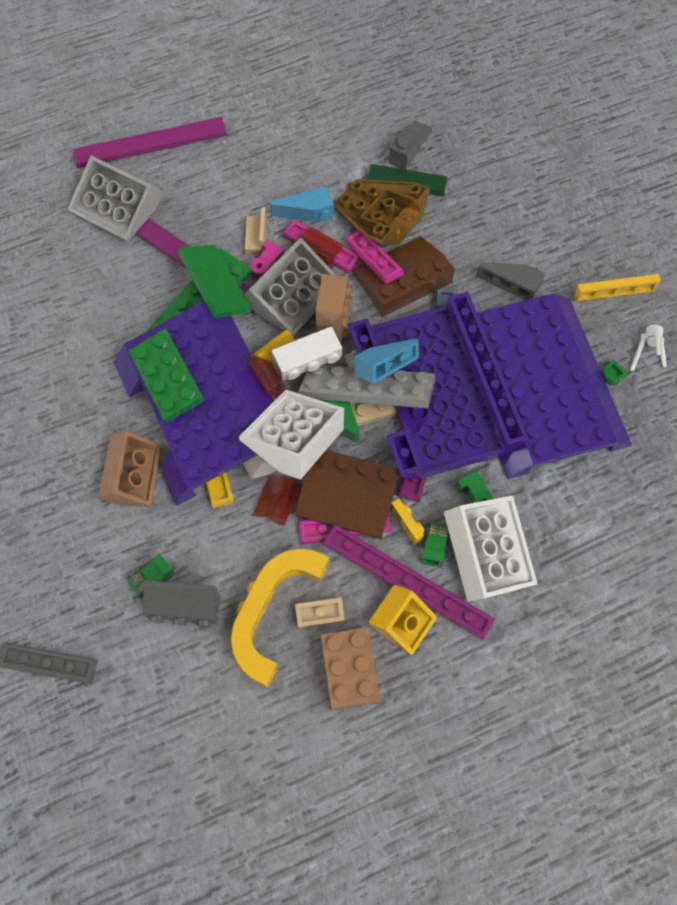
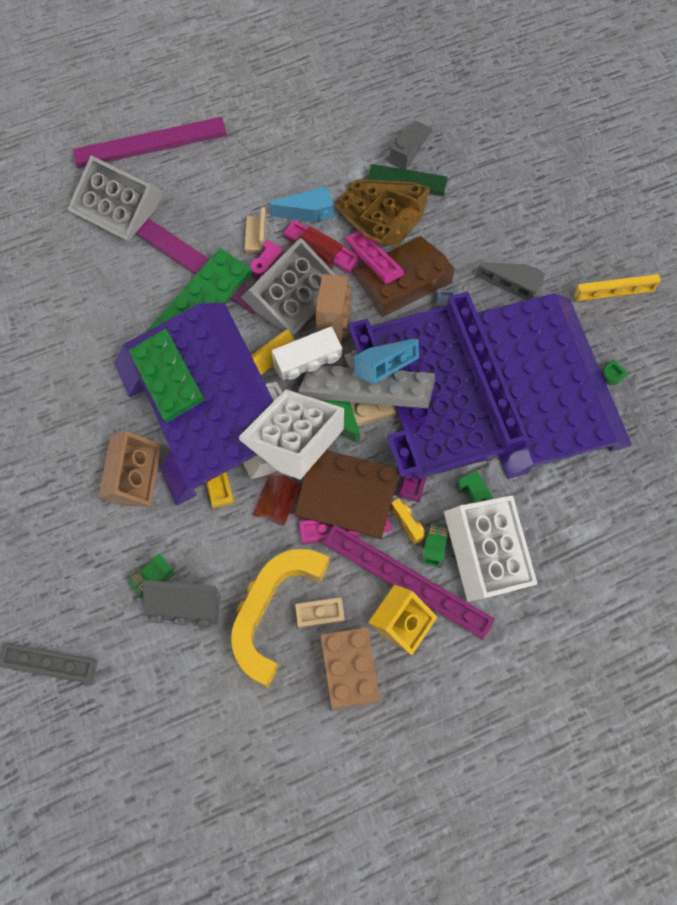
green tile [177,245,252,318] -> none
clear red tile [248,355,287,398] -> none
white plant [630,325,667,371] -> none

